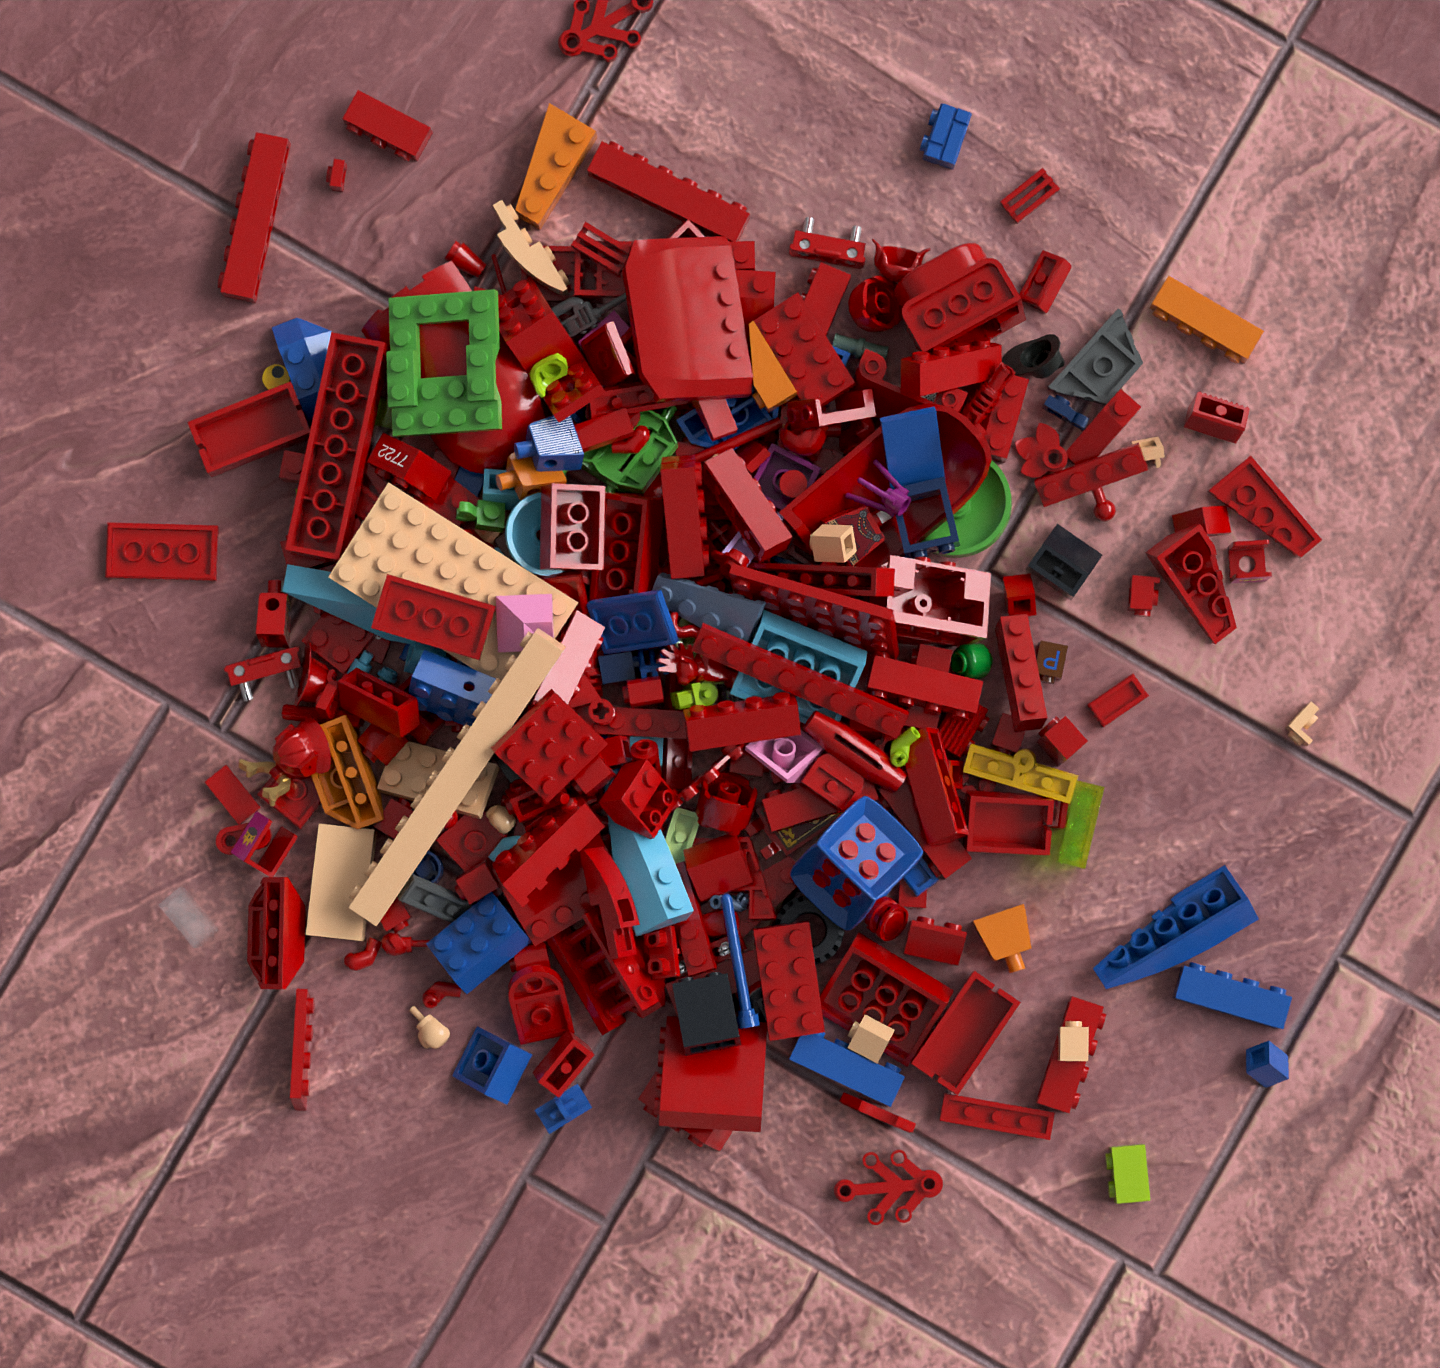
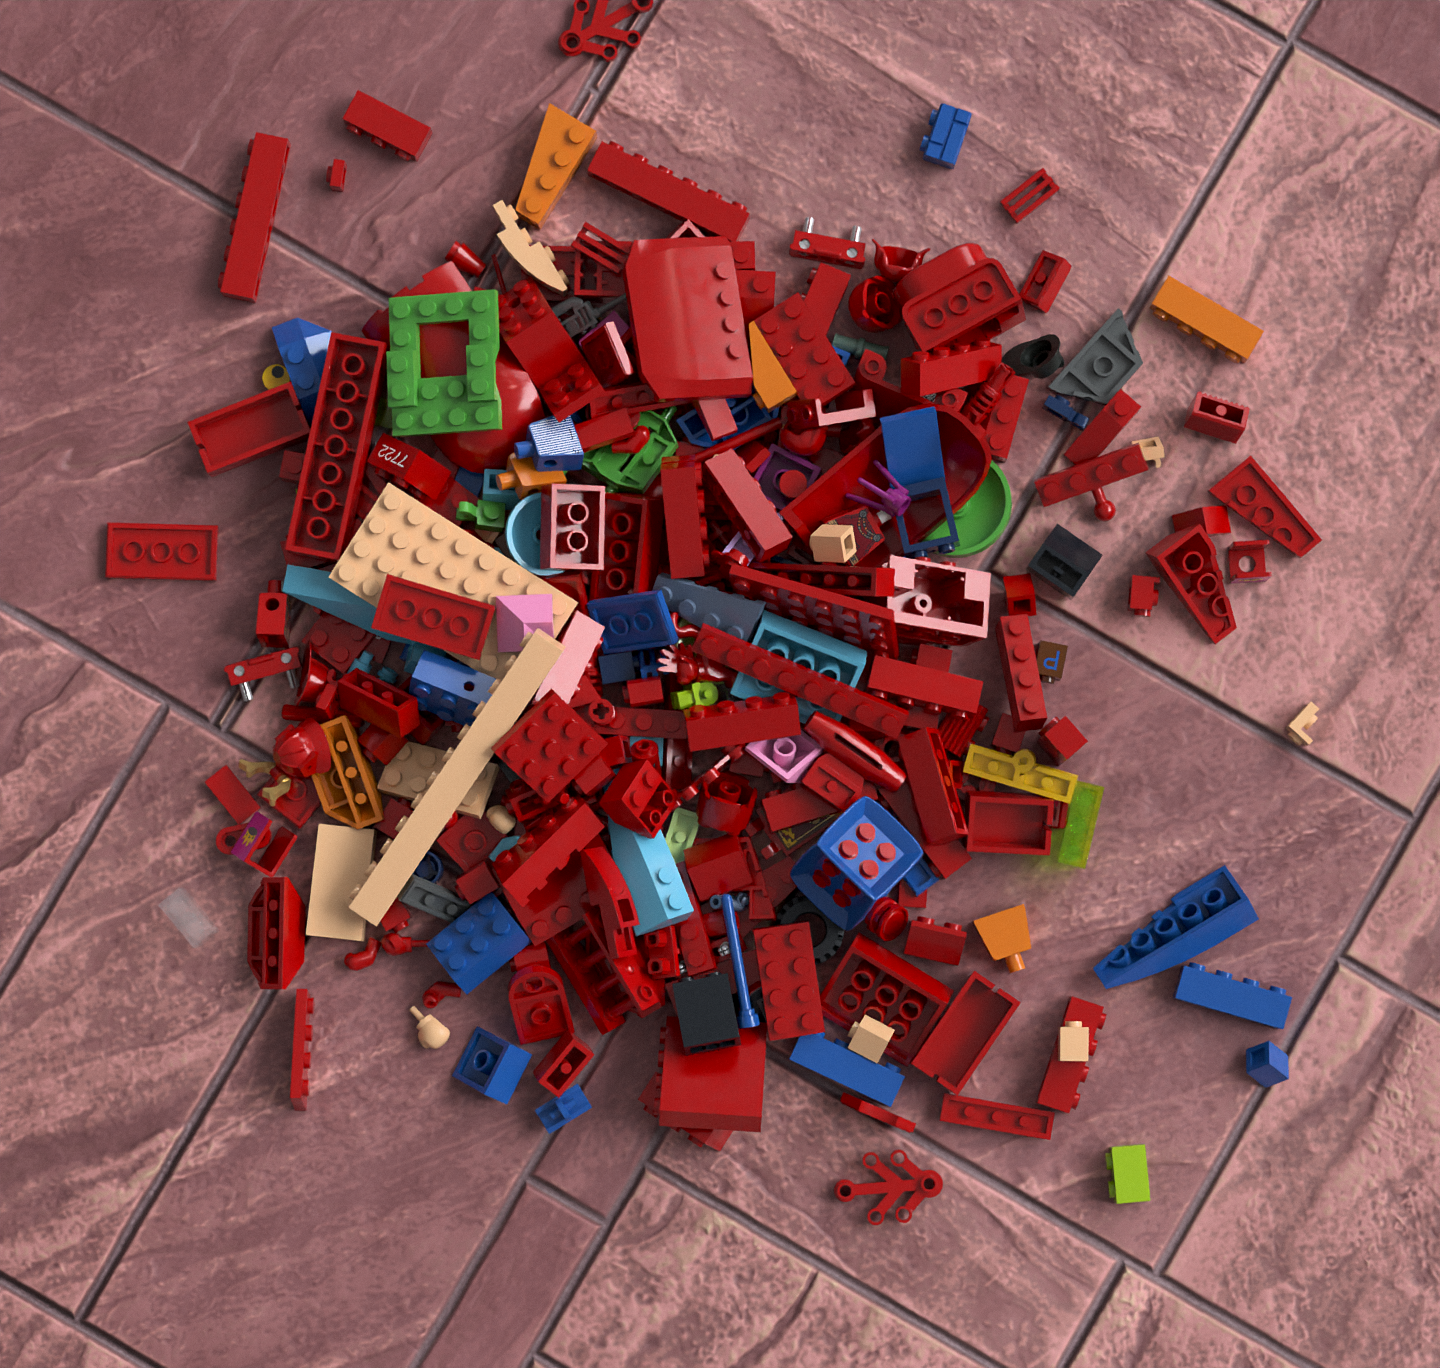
lime hair [529,353,568,398] -> none
lime arm [890,727,920,767] -> none
green head [950,643,993,679] -> none
red plate [1015,423,1068,478] -> none
red tile [1087,673,1149,728] -> none

